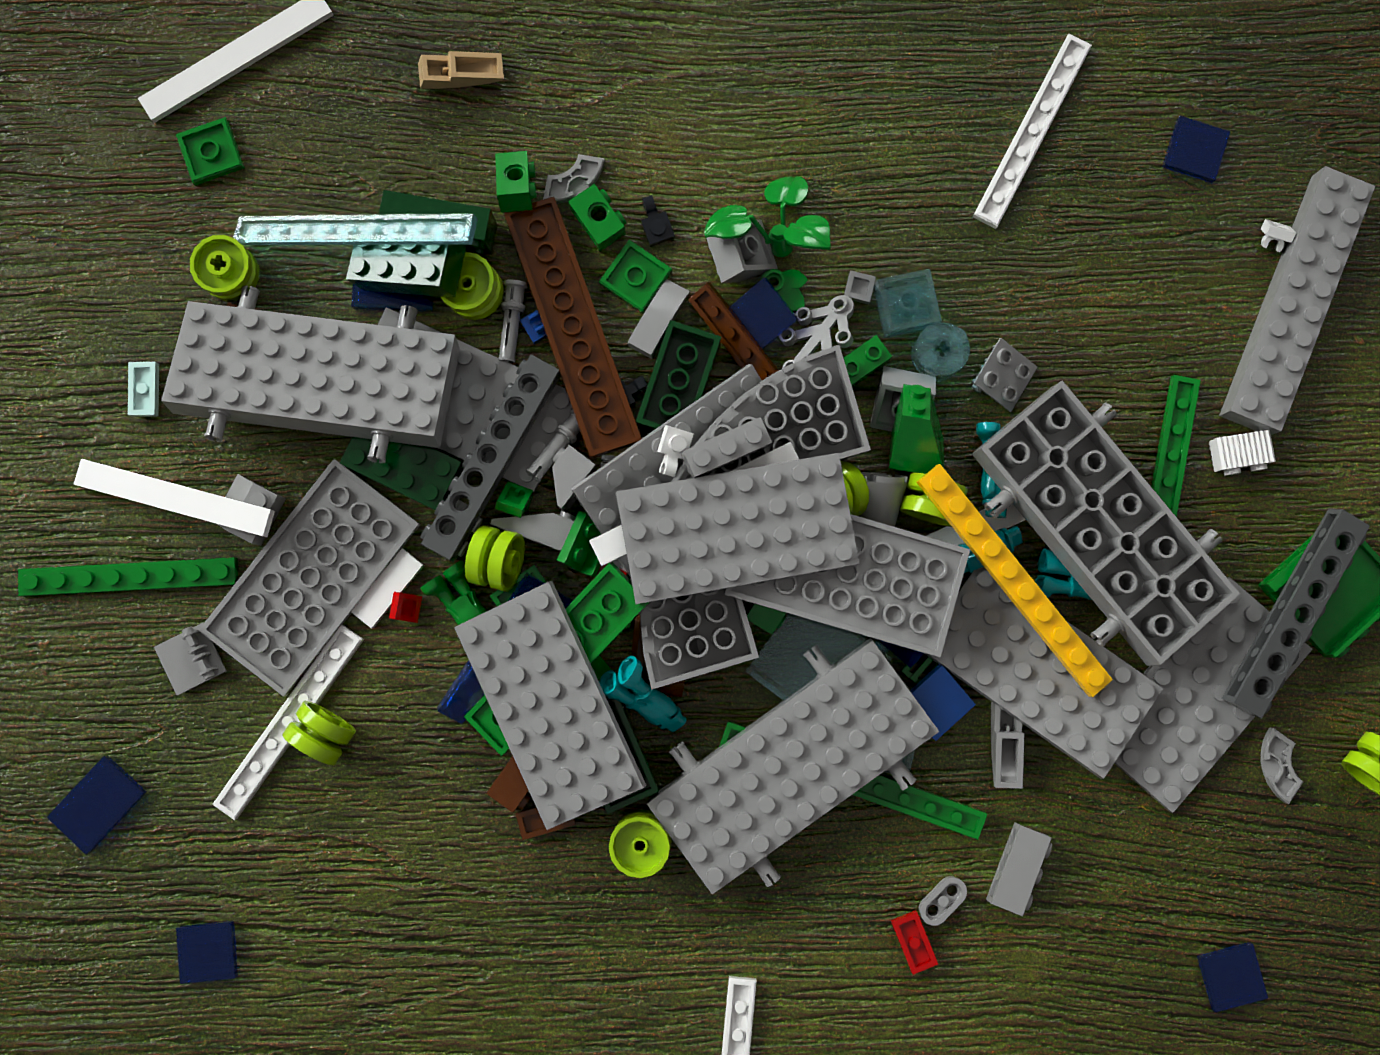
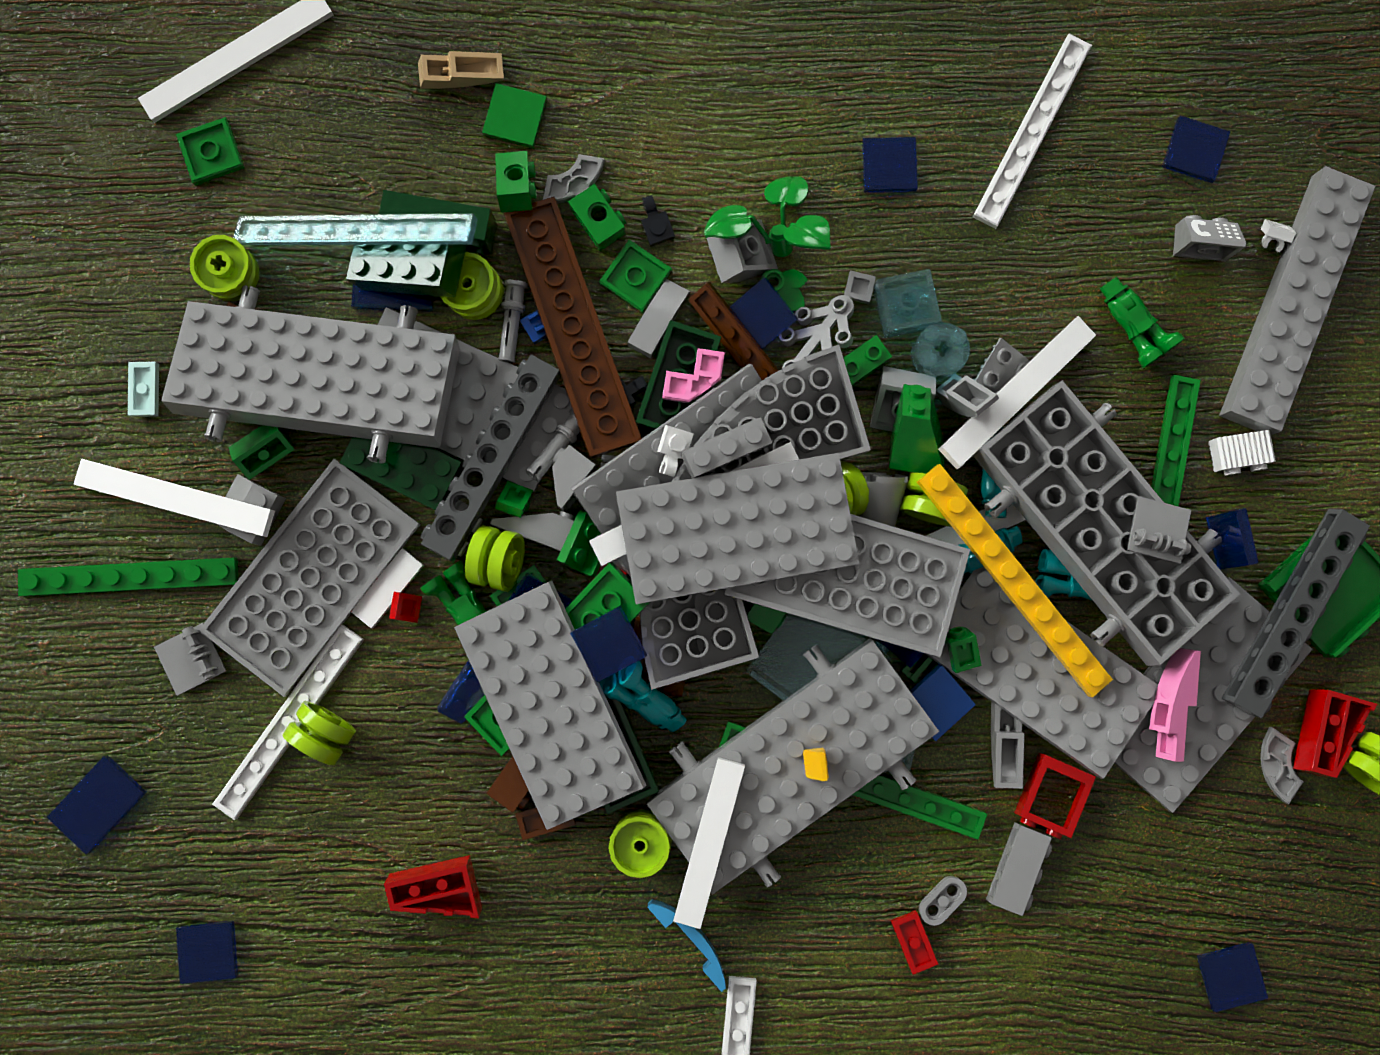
none -> green brick [228,425,295,480]
none -> red wedge [384,855,482,918]
none -> green tile [482,83,547,149]
none -> clear blue tile [570,606,647,682]
none -> dark azure slope [647,899,726,992]
none -> bright pink tile [662,348,725,403]
none -> white tile [673,757,745,929]
none -> yellow slope [803,748,829,781]
none -> clear blue tile [862,137,918,193]
none -> light grey slope [936,374,999,417]
none -> white tile [938,316,1096,469]
none -> green bracket [945,627,982,673]
none -> red window [1014,753,1096,840]
none -> green piece [1100,277,1185,369]
none -> light grey hinge [1127,496,1191,564]
none -> bright pink slope [1149,648,1201,762]
none -> light grey slope [1173,215,1246,261]
none -> clear blue tile [1206,508,1259,570]
none -> red wedge [1293,689,1378,778]

